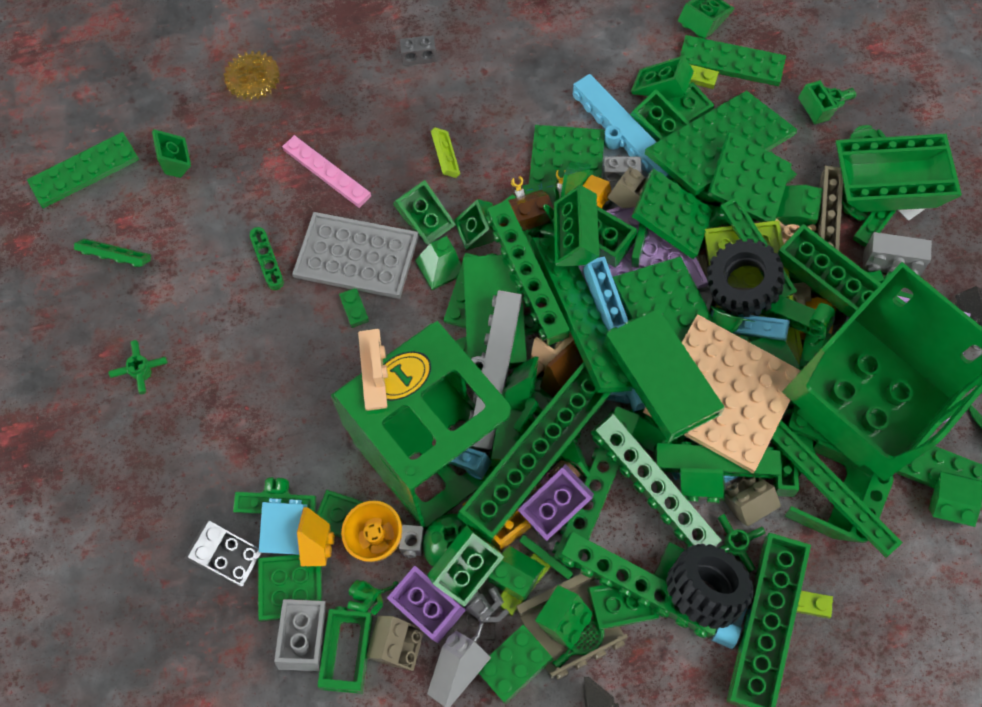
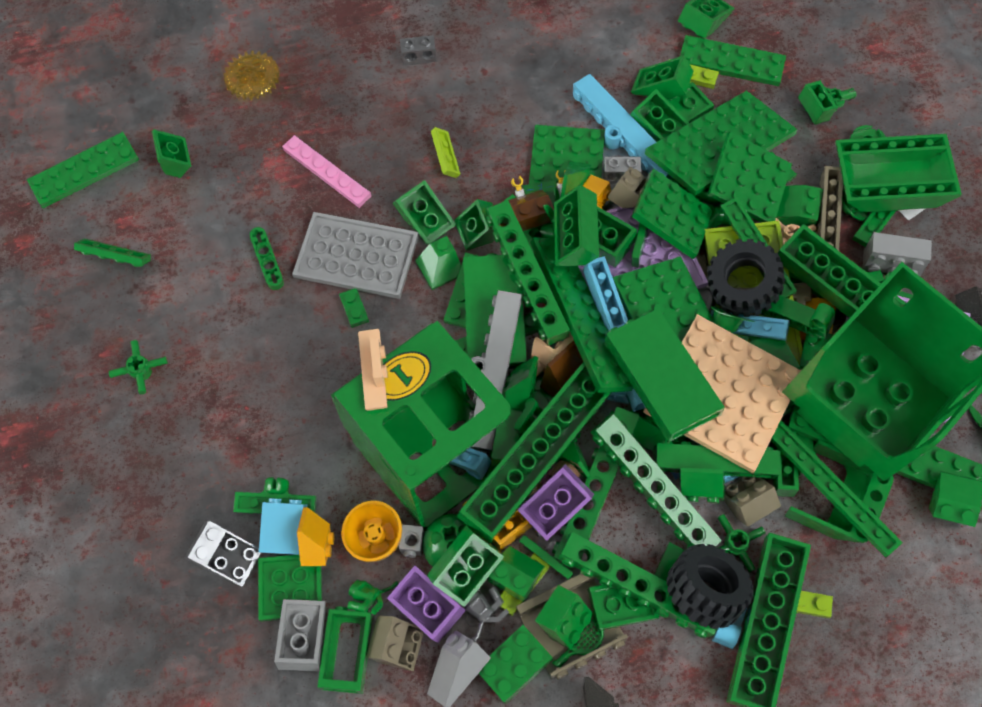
green tile [316,489,363,538] -> none

